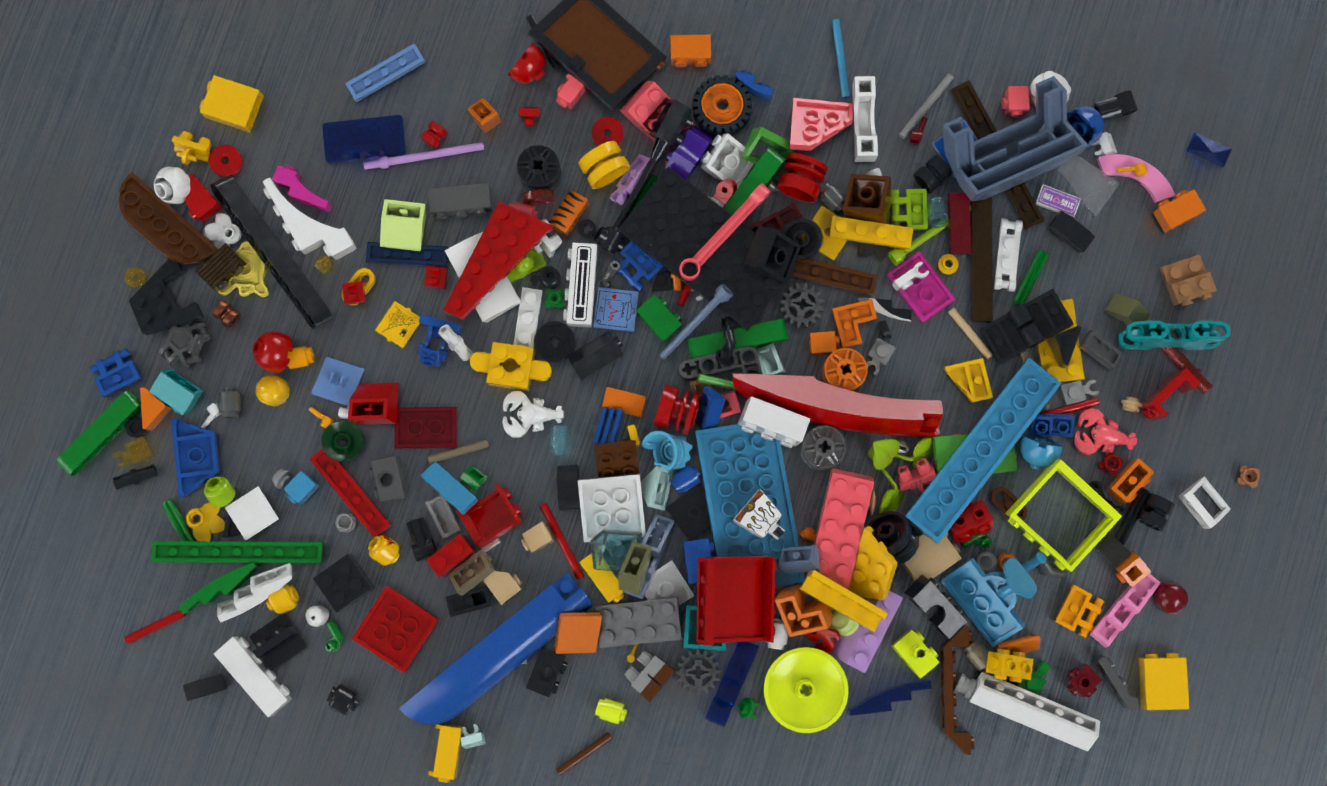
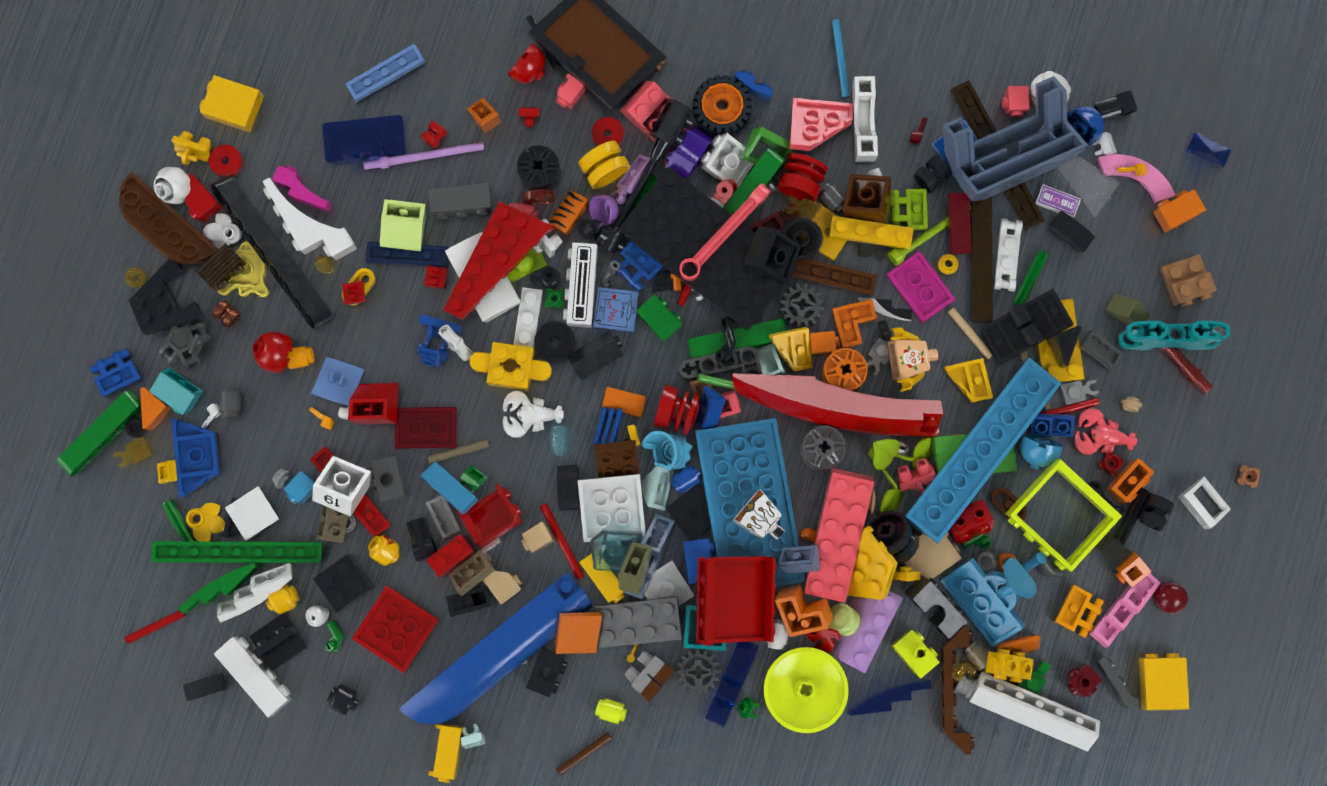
black pin [113,464,158,490] -> none
lime head [204,477,235,508] -> none
yellow hair [255,374,290,407] -> none
dark green dish [321,421,363,462] -> none
yellow piece [375,301,420,349] -> none
sand blue piece [660,284,733,359] -> none
orange brick [670,34,711,67] -> none
white brick [737,396,810,448] -> none
yellow fence [800,570,888,632] -> none
white plate [892,262,929,291] -> none
light grey bar [898,73,954,139] -> none
clear light blue brick [927,197,948,228] -> none
red panel [1141,368,1201,421] -> none
none -> yellow tile [157,460,177,484]
none -> white brick [312,456,371,517]
none -> dark tan bracket [316,505,348,543]
none -> medium lavender hair [589,194,619,225]
none -> yellow wing [769,327,813,372]
none -> clear yellow plate [784,196,823,223]
none -> light nougat torso [887,327,938,392]
none -> yellow plate [893,566,921,581]
none -> clear yellow arm [951,661,978,681]

